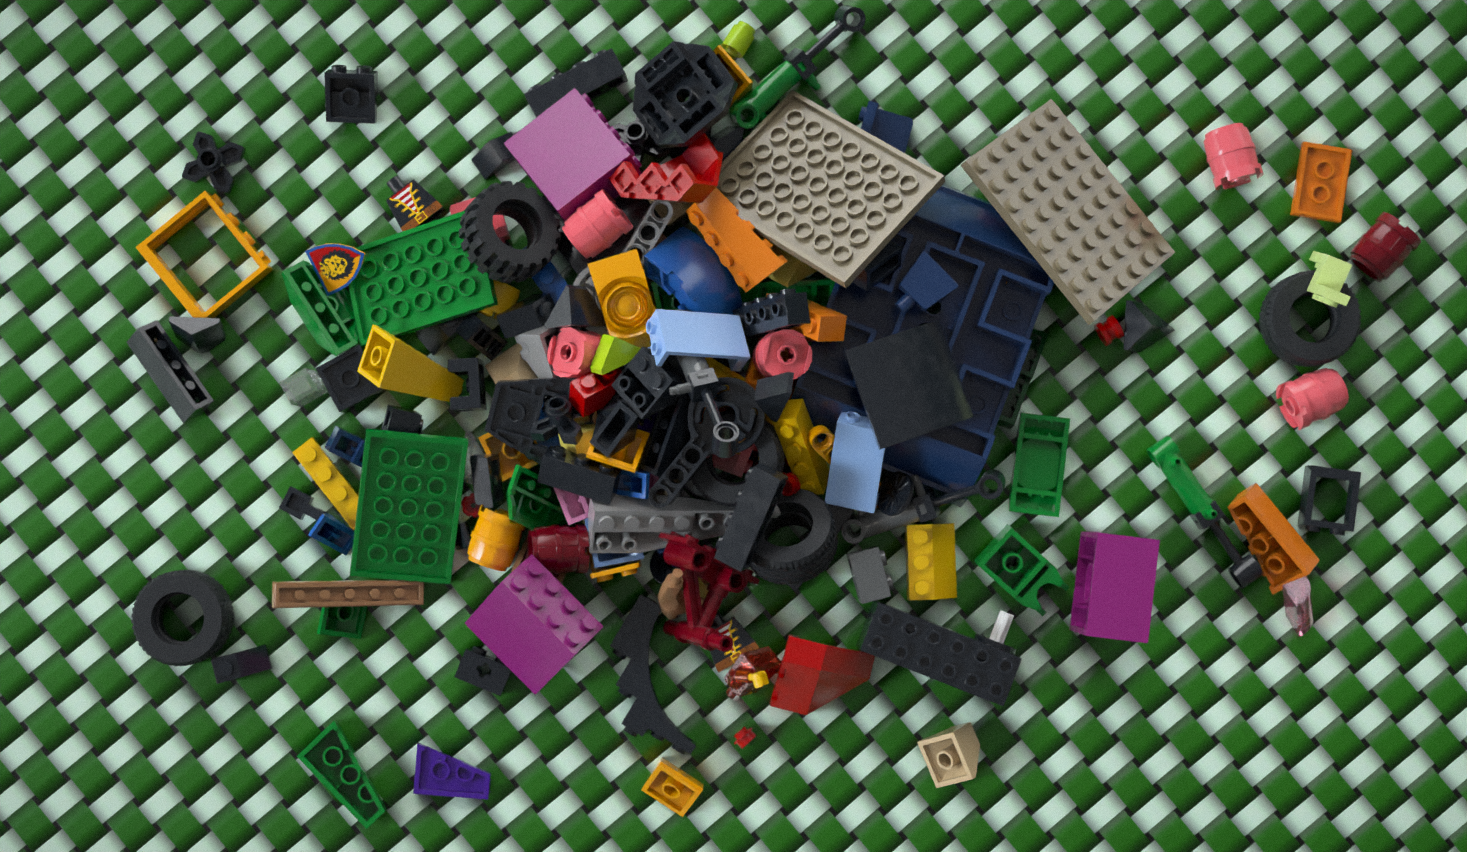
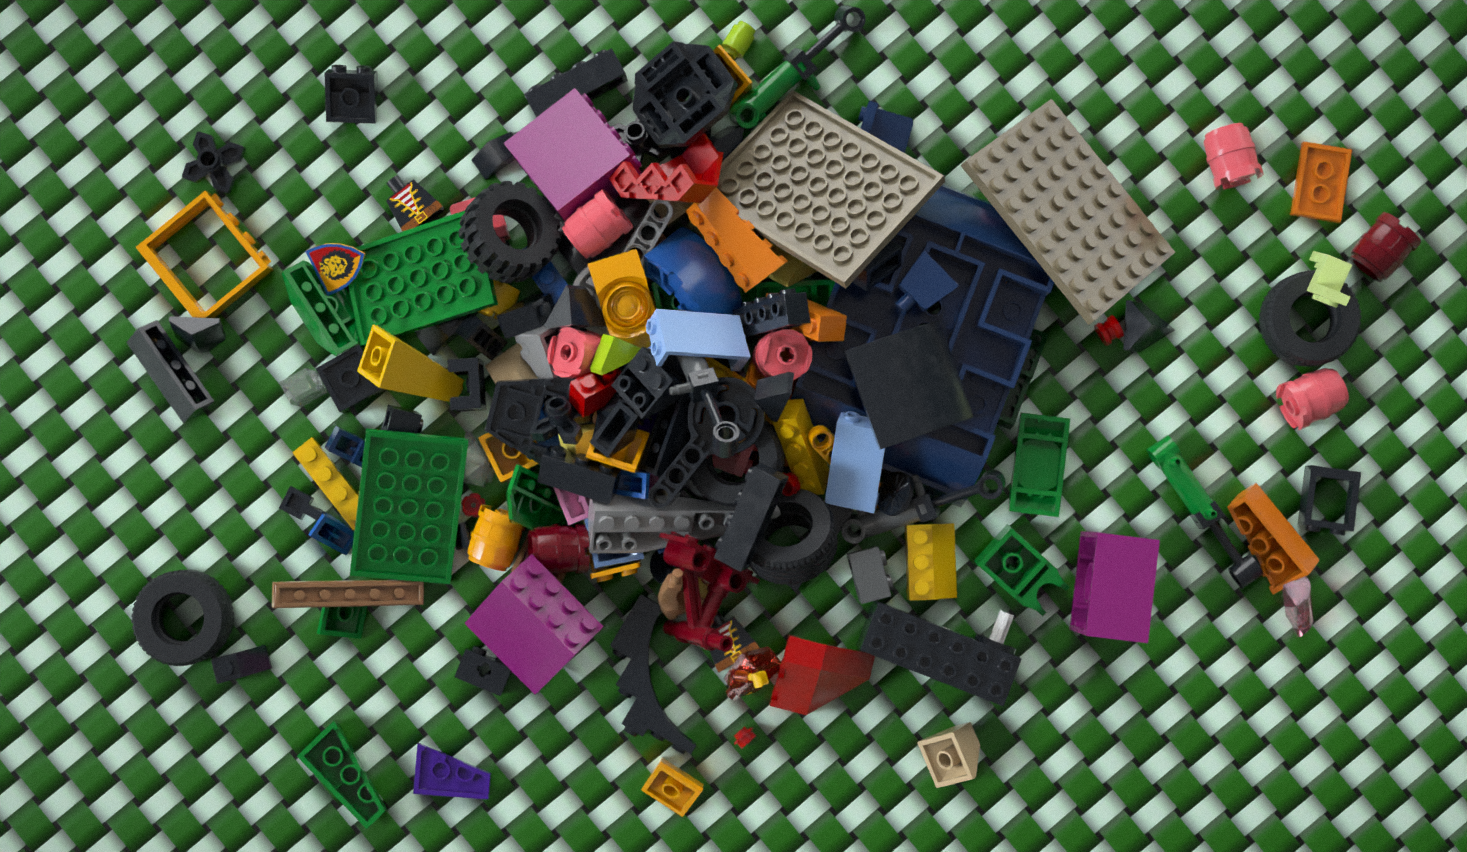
black panel [470,453,505,508] -> none

